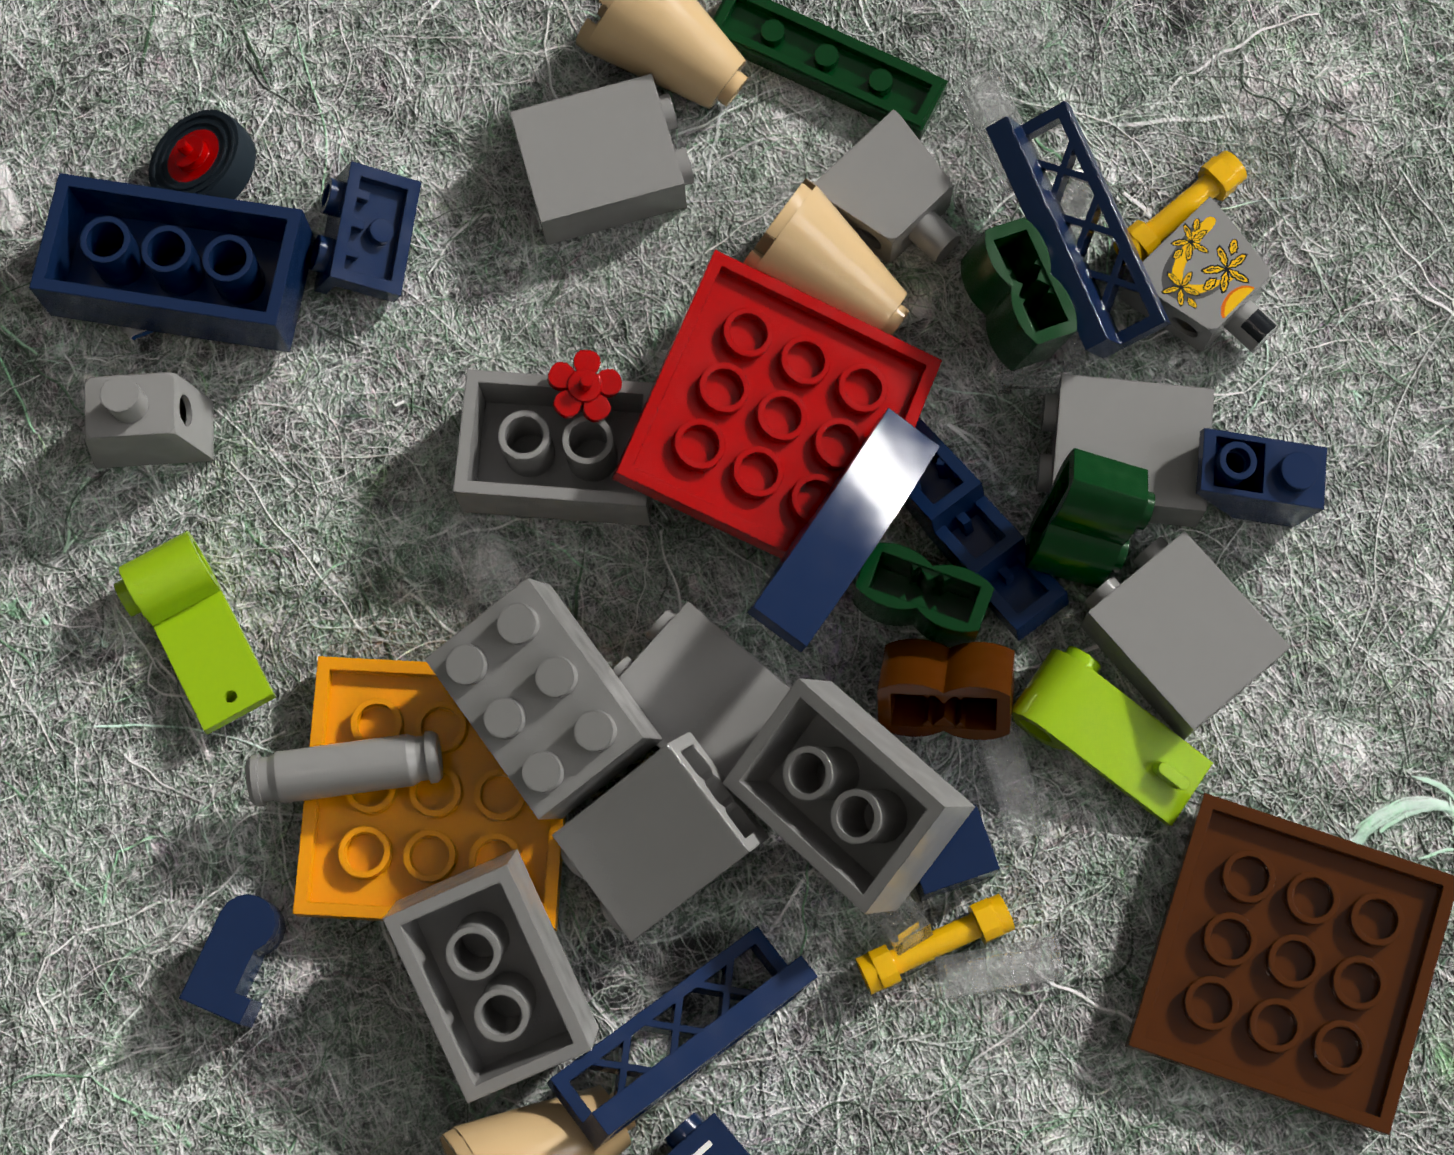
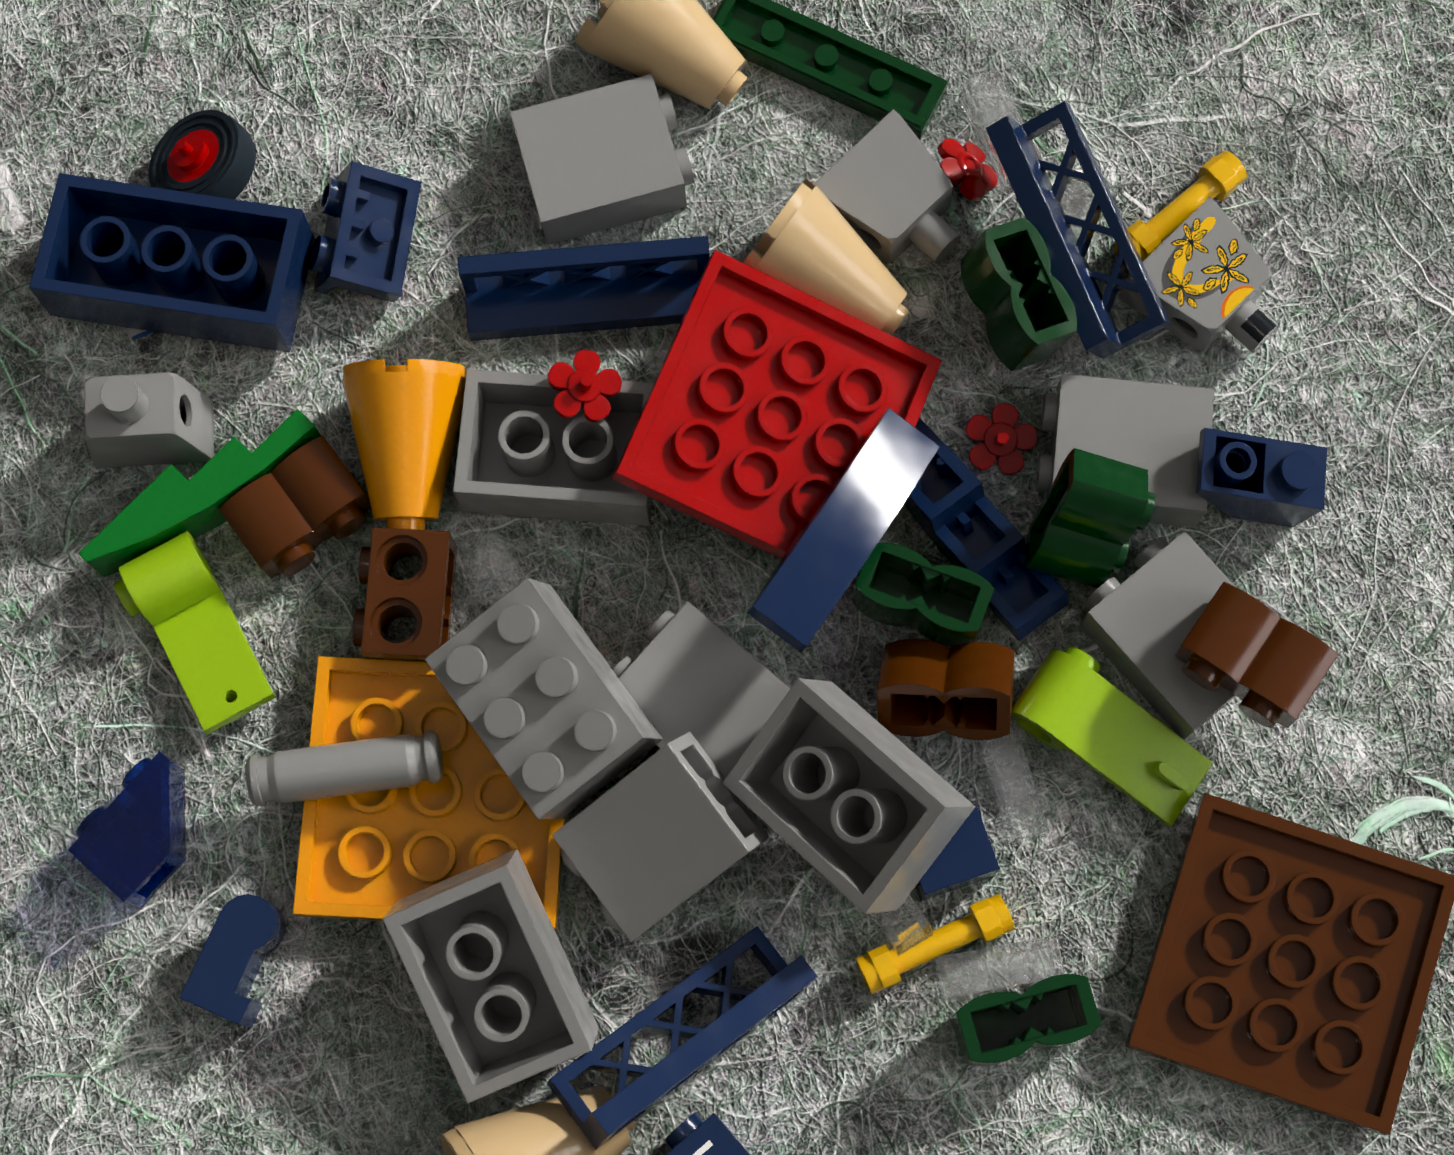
none -> clear blue slope [68,751,186,909]
none -> green slope [78,409,321,577]
none -> reddish brown brick [219,435,371,578]
none -> light orange cone [342,359,467,530]
none -> reddish brown brick [353,527,457,662]
none -> dark blue fence [458,236,710,341]
none -> red plant [937,138,998,201]
none -> dark green brick [951,974,1101,1066]
none -> red plant [965,403,1038,475]
none -> reddish brown brick [1175,581,1339,728]

